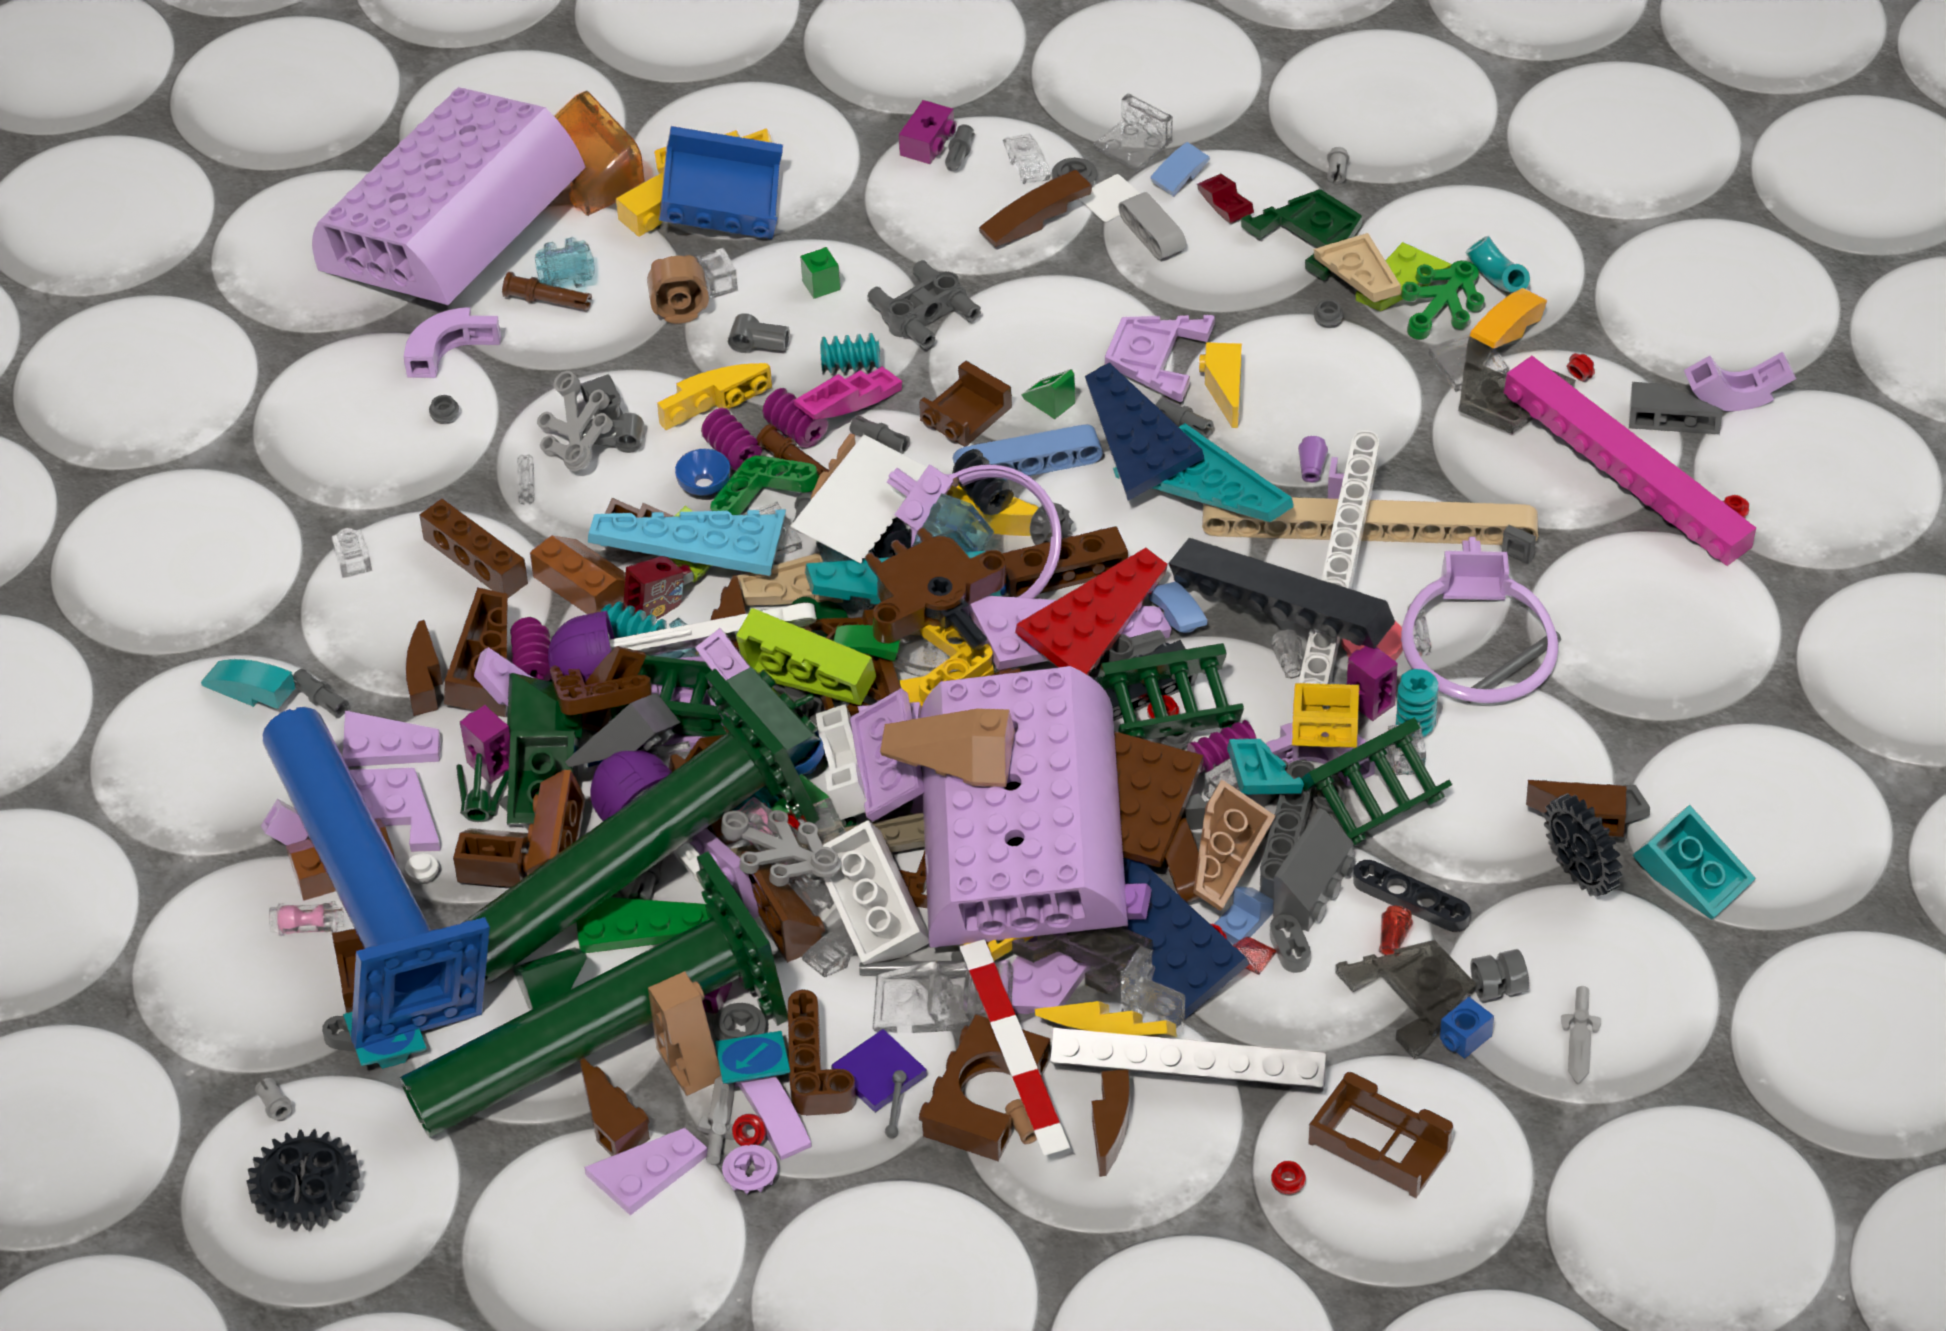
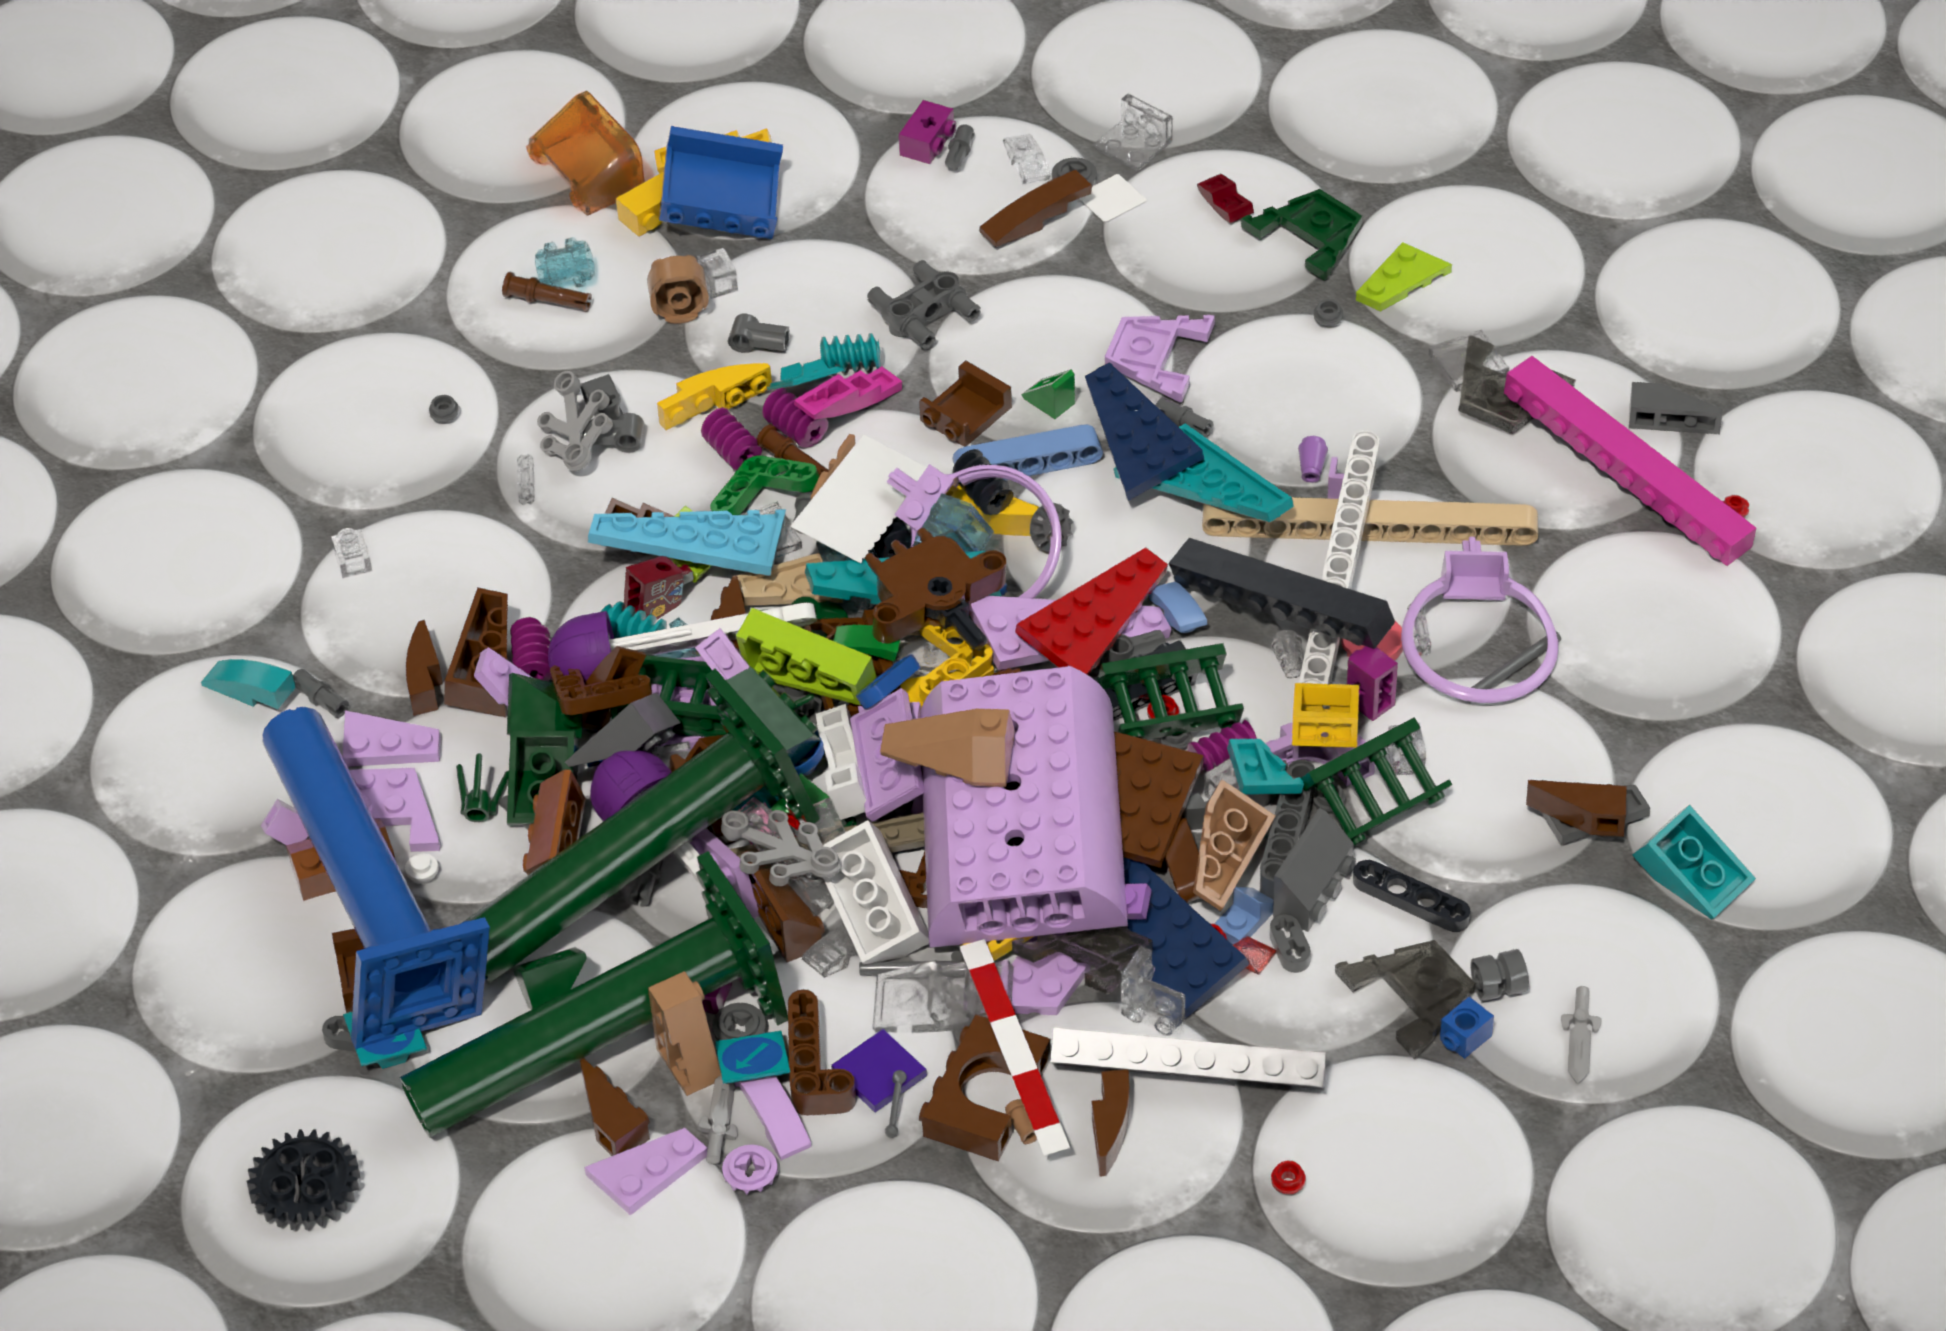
light grey pin [255,1078,291,1120] -> none
clear piece [269,901,344,936] -> none
lavender slope [312,87,586,305] -> none
lavender arch [403,307,501,378] -> none
reddish brown brick [419,499,528,598] -> none
reddish brown slope [453,828,530,887] -> none
magenta brick [459,705,510,784] -> none
dark orange slope [530,535,625,614] -> none
green wing [576,897,708,953] -> none
blue piece [675,449,730,496] -> none
red plate [732,1114,766,1146] -> none
green brick [800,247,840,299] -> none
dark grey pin [849,415,910,454] -> none
reddish brown brick [1003,526,1128,598] -> none
yellow slope [1035,1001,1177,1038] -> none
light grey beam [1118,192,1186,260] -> none
medium blue slope [1150,142,1210,197] -> none
yellow slope [1199,342,1242,428] -> none
reddish brown piece [1308,1072,1453,1198] -> none
tan wing [1314,233,1401,302] -> none
light grey pin [1327,147,1350,184] -> none
clear red cone [1378,905,1413,957] -> none
teal piece [1396,669,1439,738] -> none
green plant [1401,260,1485,340] -> none
teal cylinder [1465,236,1530,293] -> none
light orange slope [1470,288,1547,348] -> none
dark grey tile [1502,525,1536,564] -> none
black gear [1544,793,1623,897] -> none
red plate [1567,353,1595,381] -> none
lavender arch [1684,352,1796,411] -> none
none -> teal piece [767,359,845,390]
none -> blue beam [856,654,921,709]

